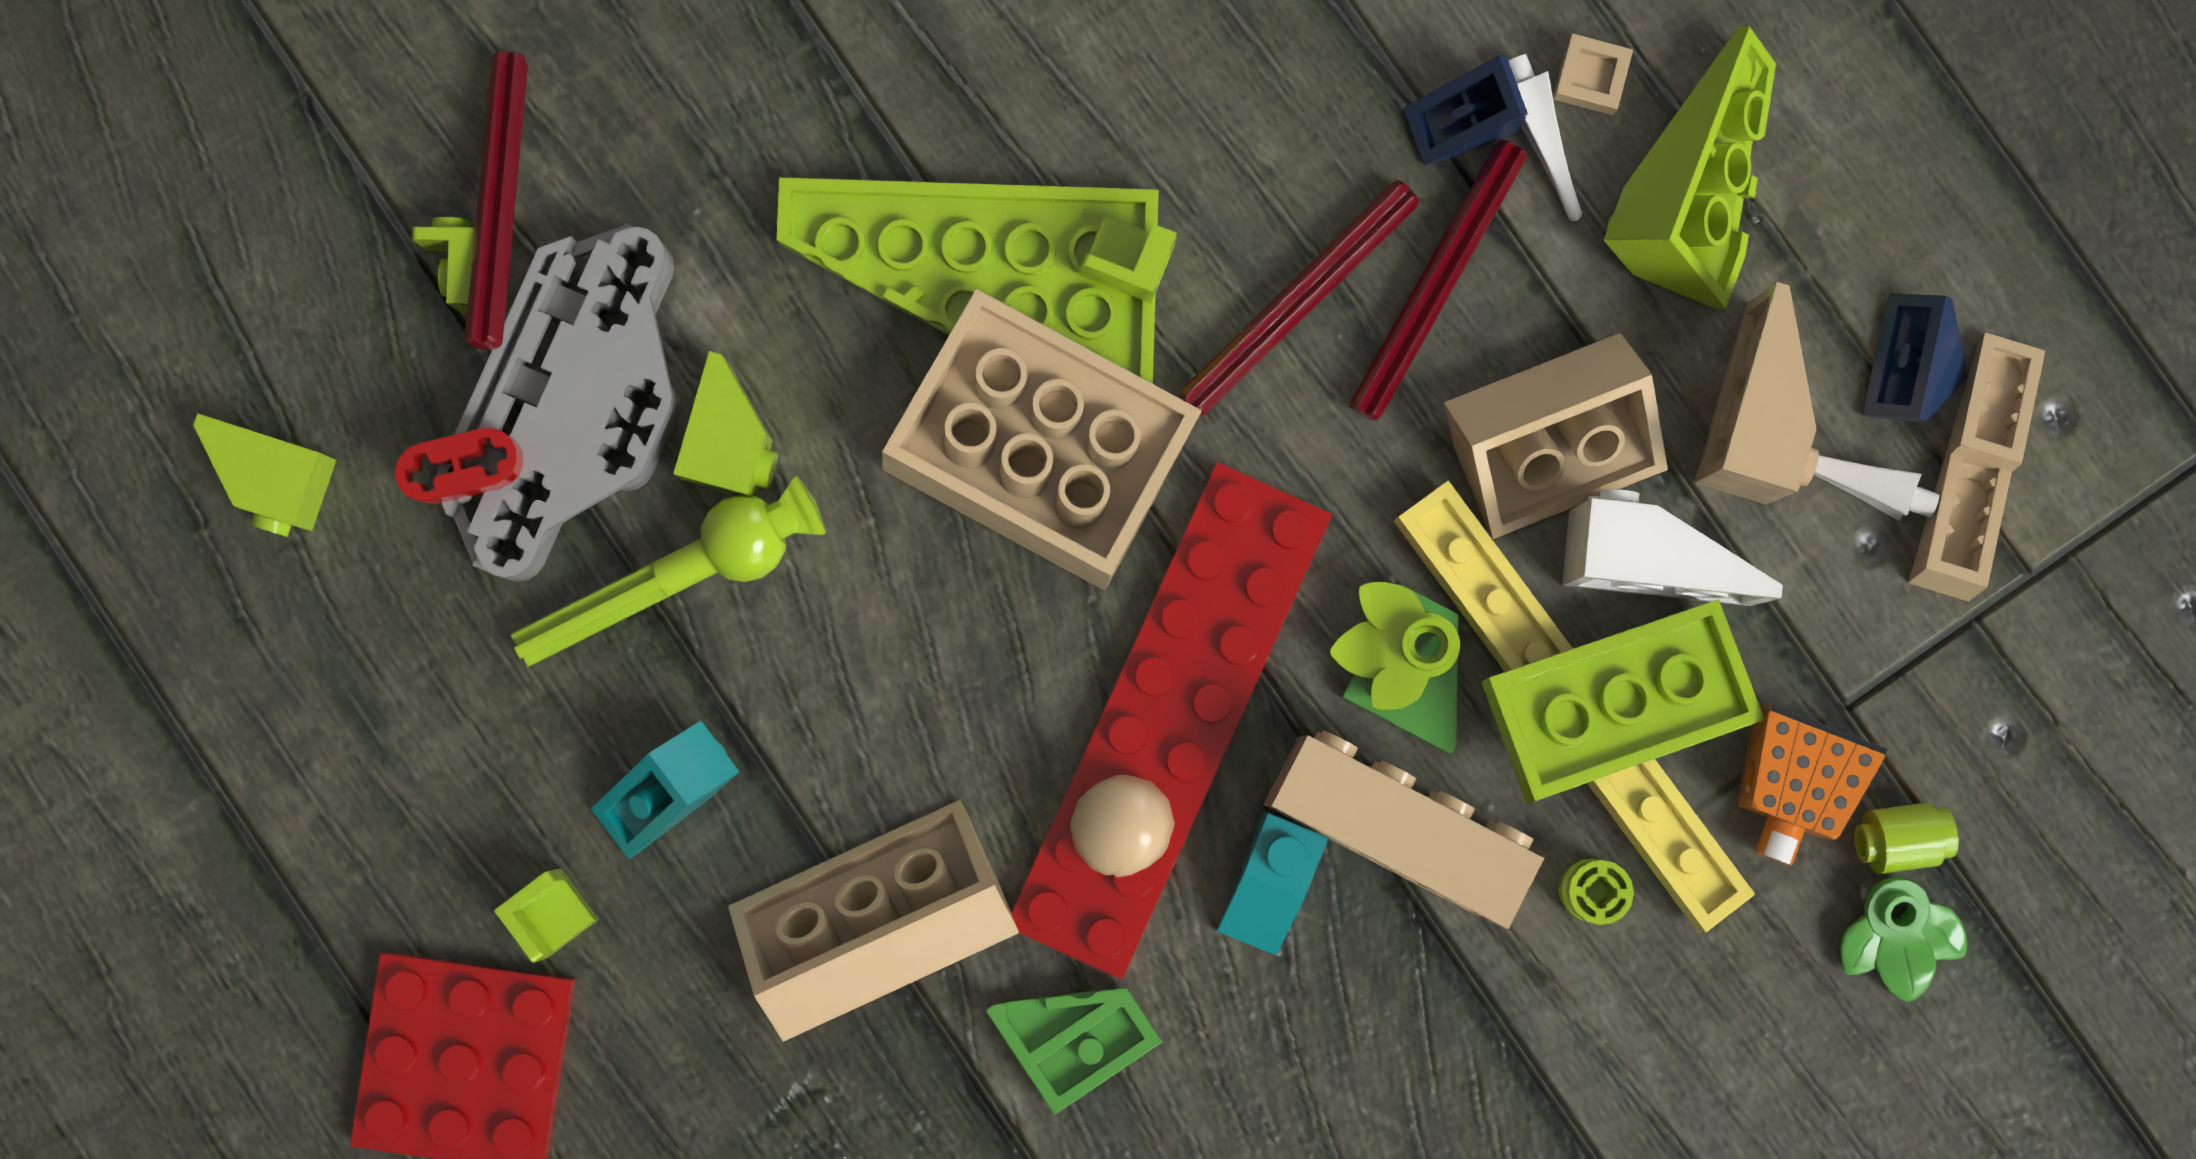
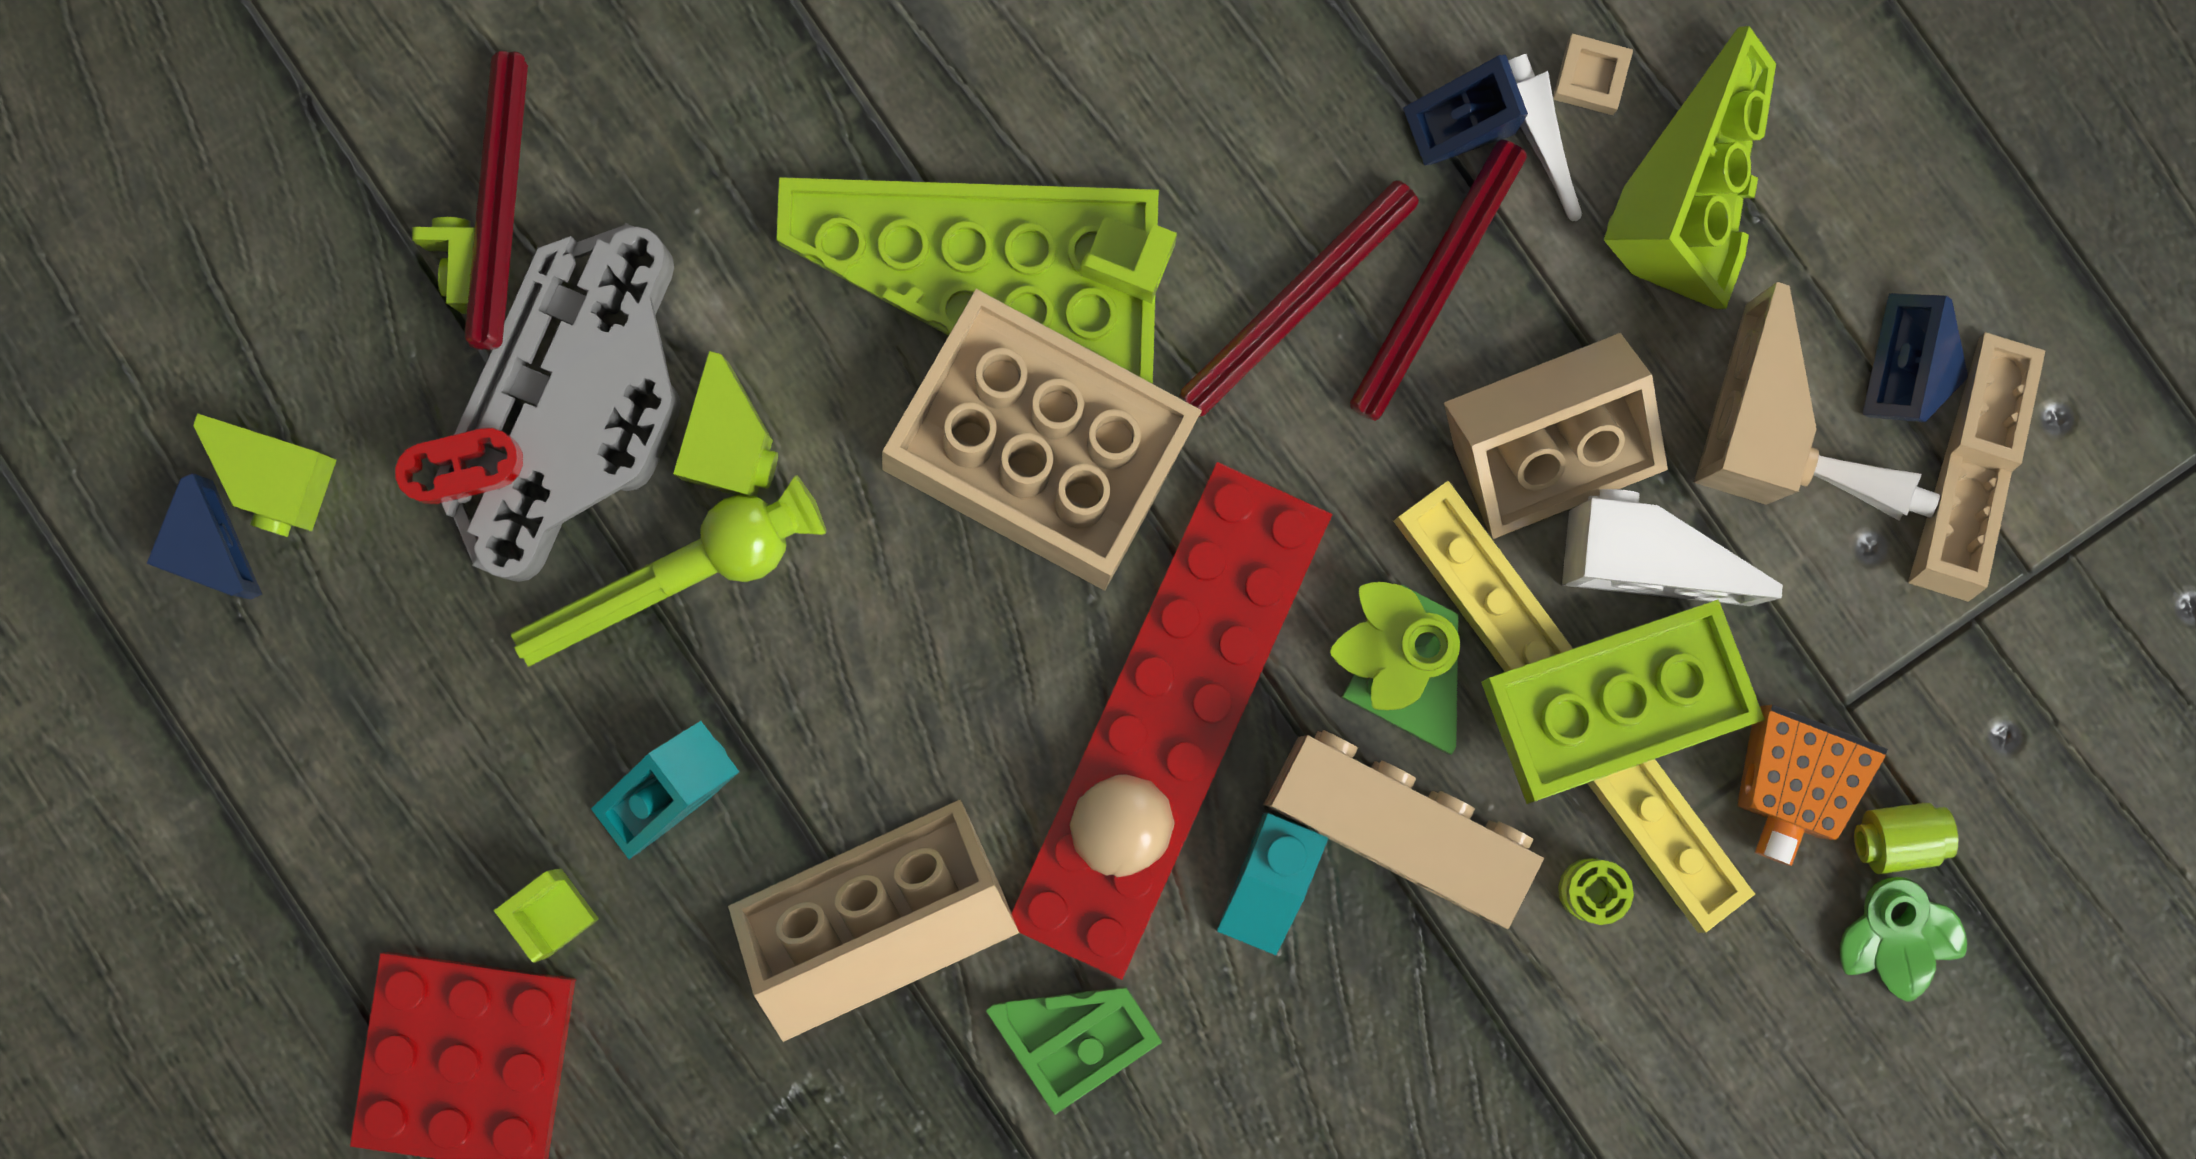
none -> dark blue slope [146,473,263,600]

